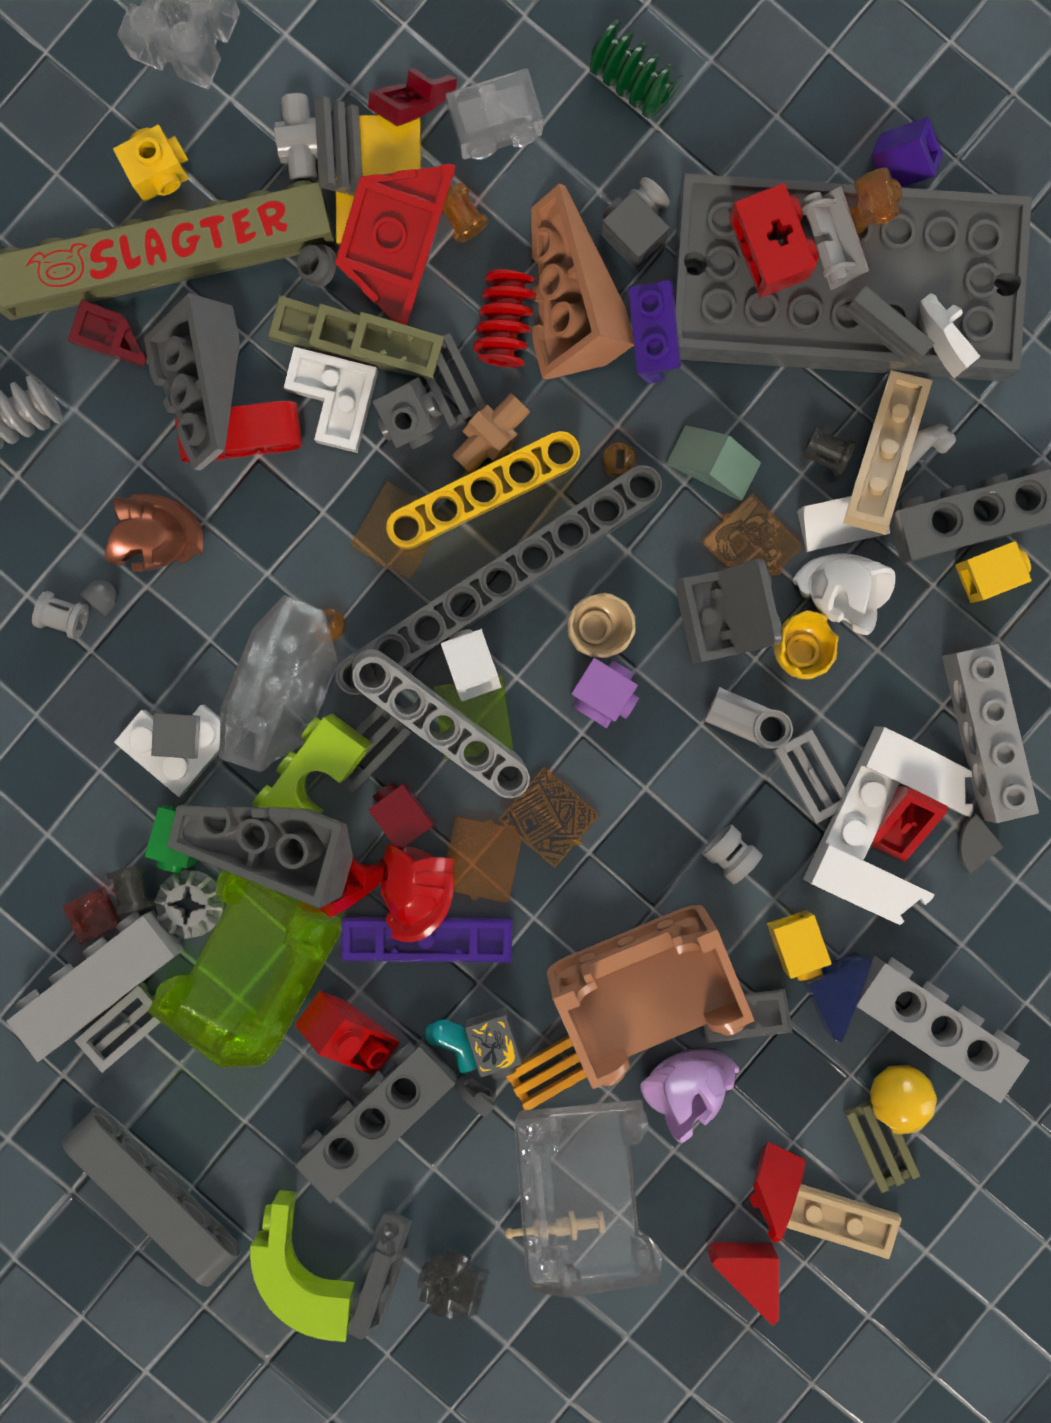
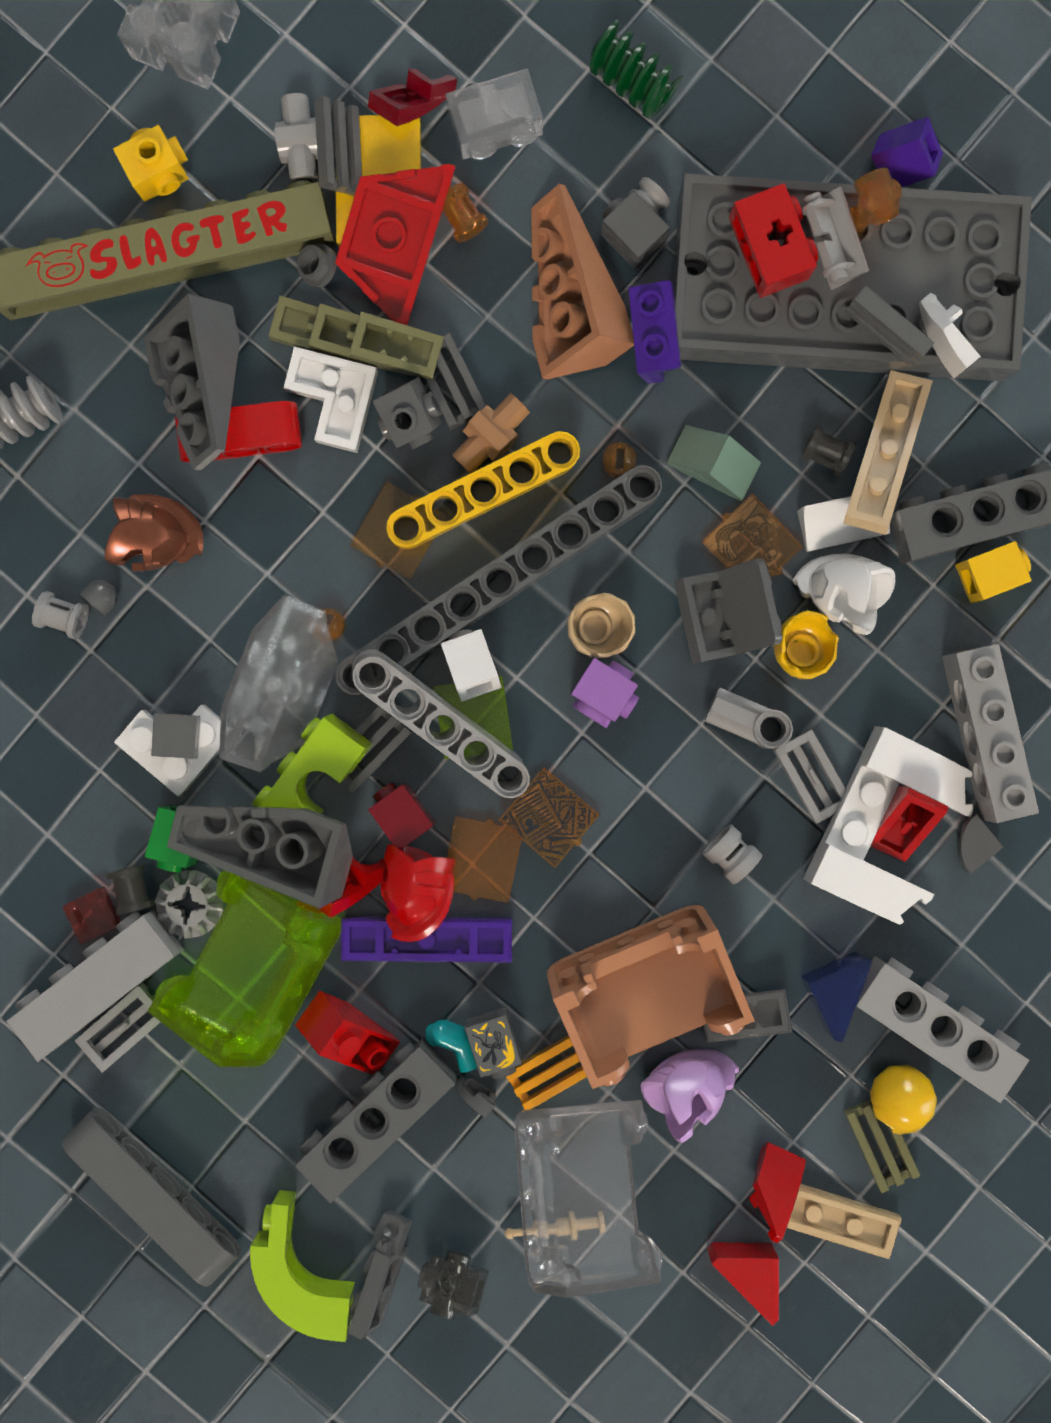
dark red slope [68,300,147,367] -> none
red piece [473,269,537,368] -> none
yellow brick [767,910,832,981] -> none
light grey arm [906,423,956,471] -> none

